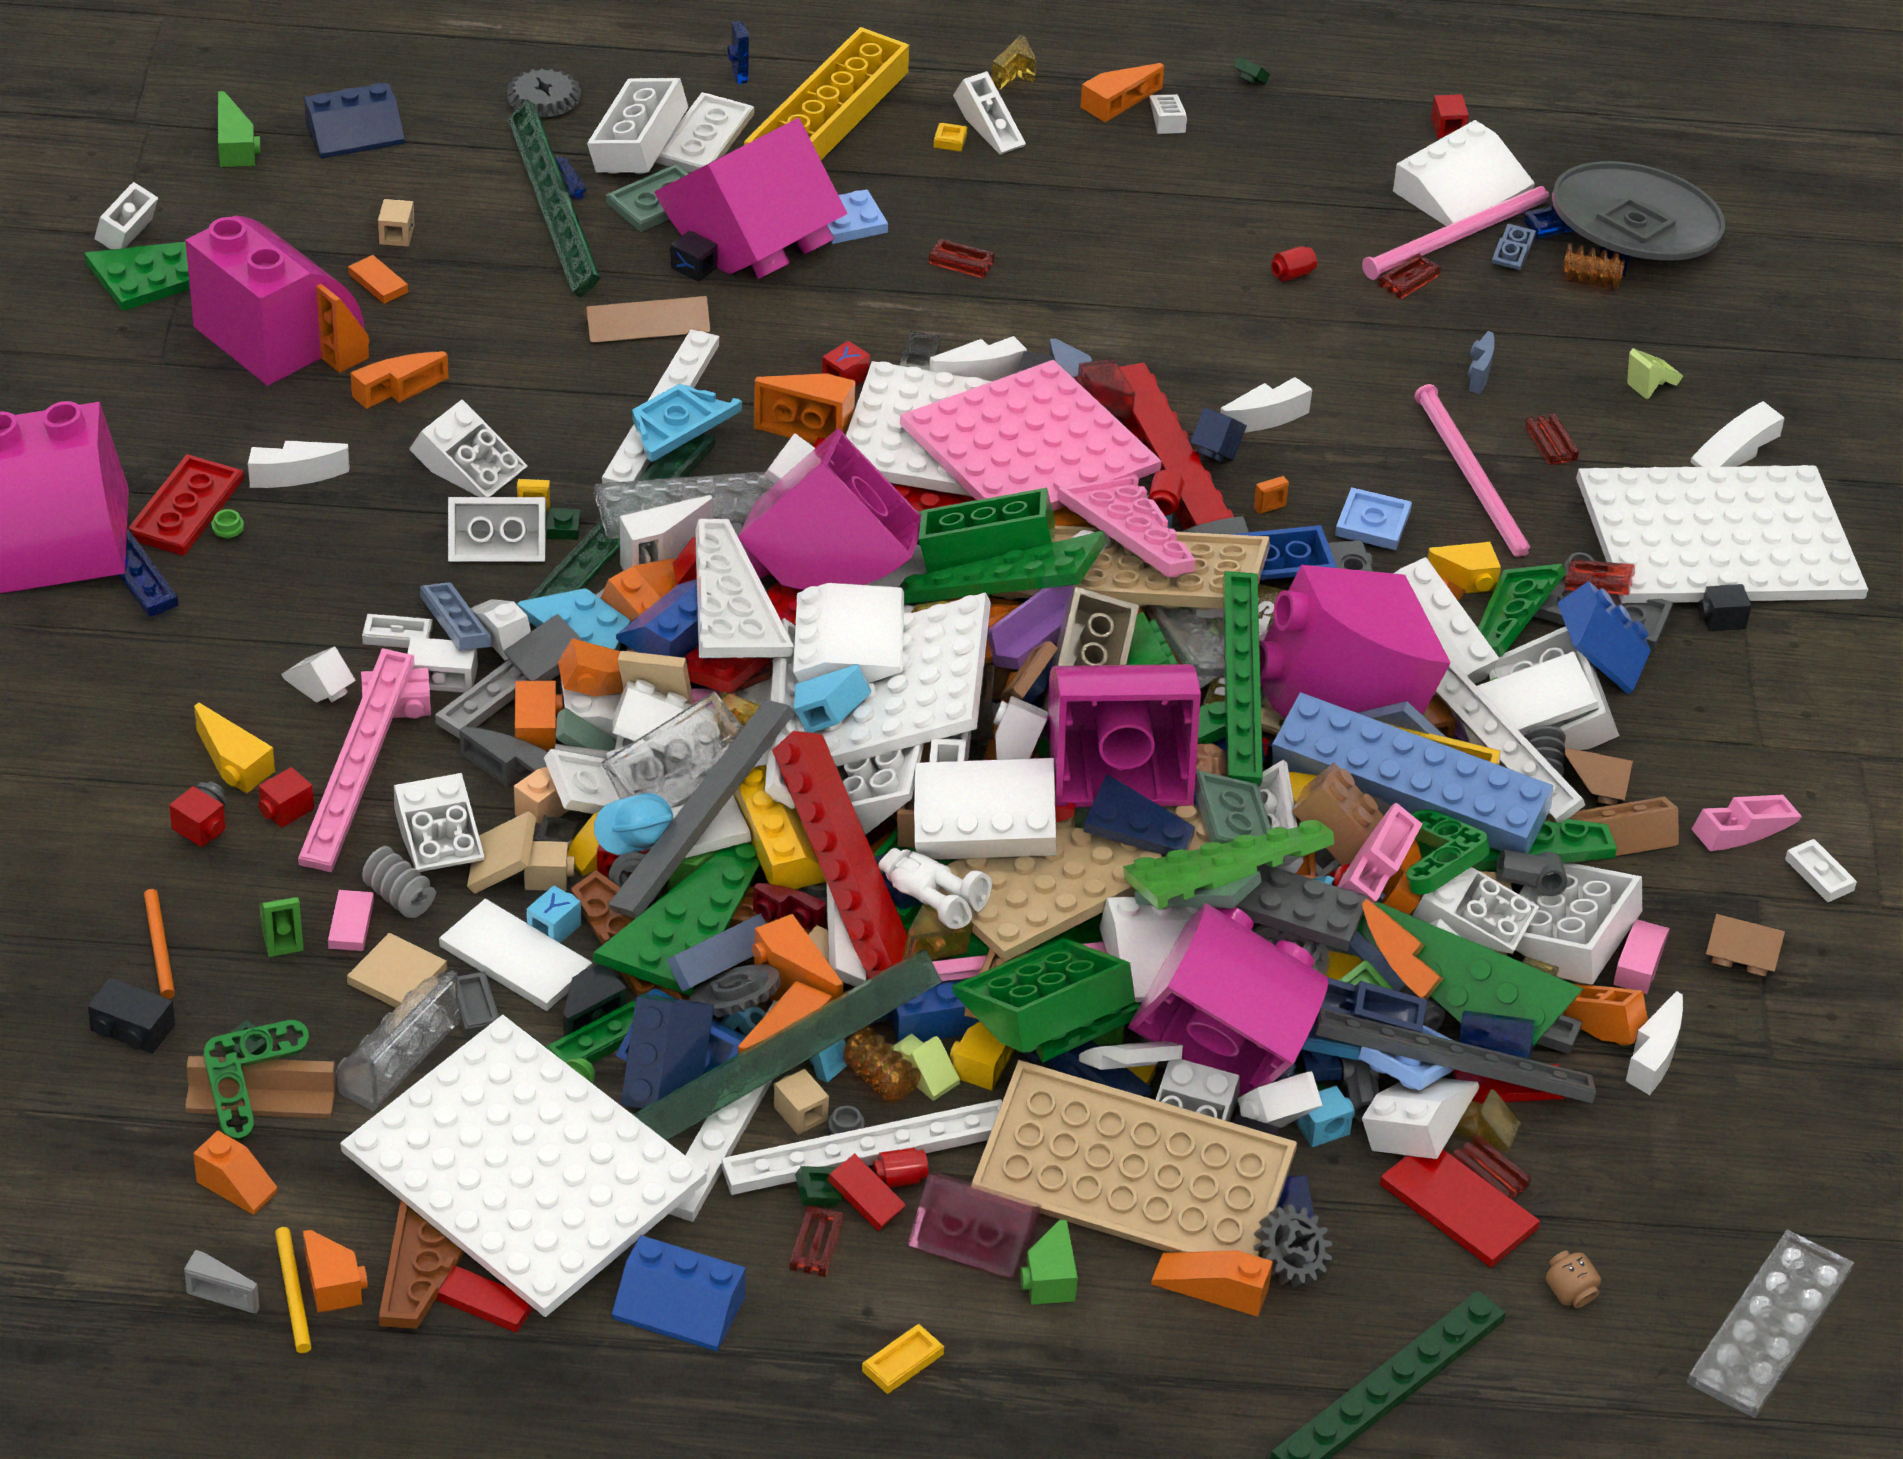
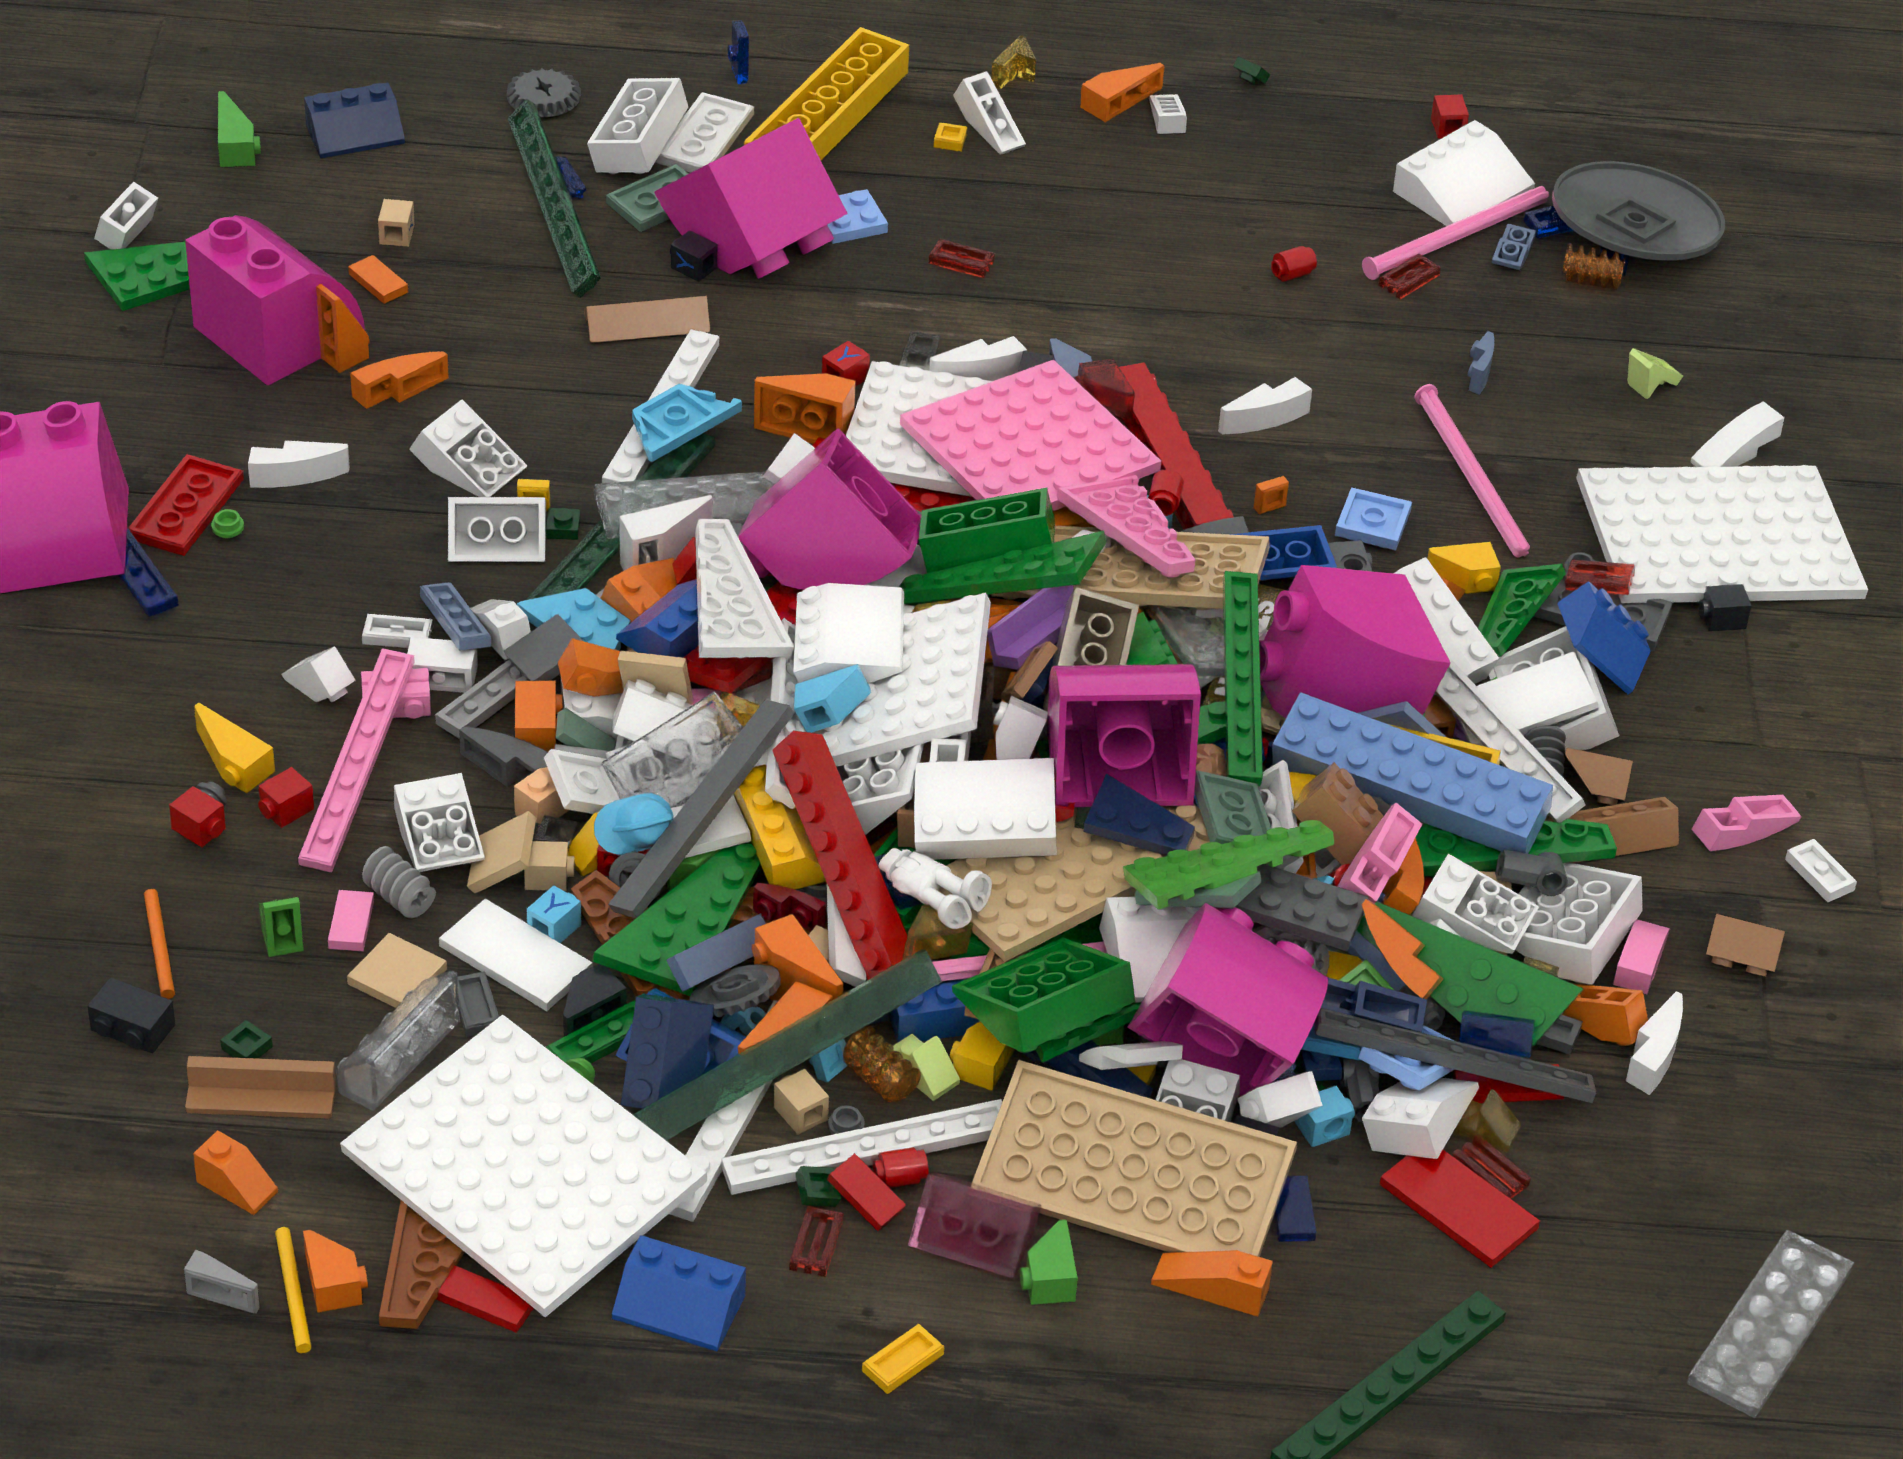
green beam [203,1020,309,1141] -> none
dark blue brick [1190,407,1247,462] -> none
dark grey gear [1253,1204,1332,1287] -> none
green beam [1406,809,1490,895] -> none
clear red tile [1525,413,1579,465] -> none
medium nougat head [1545,1250,1601,1308] -> none

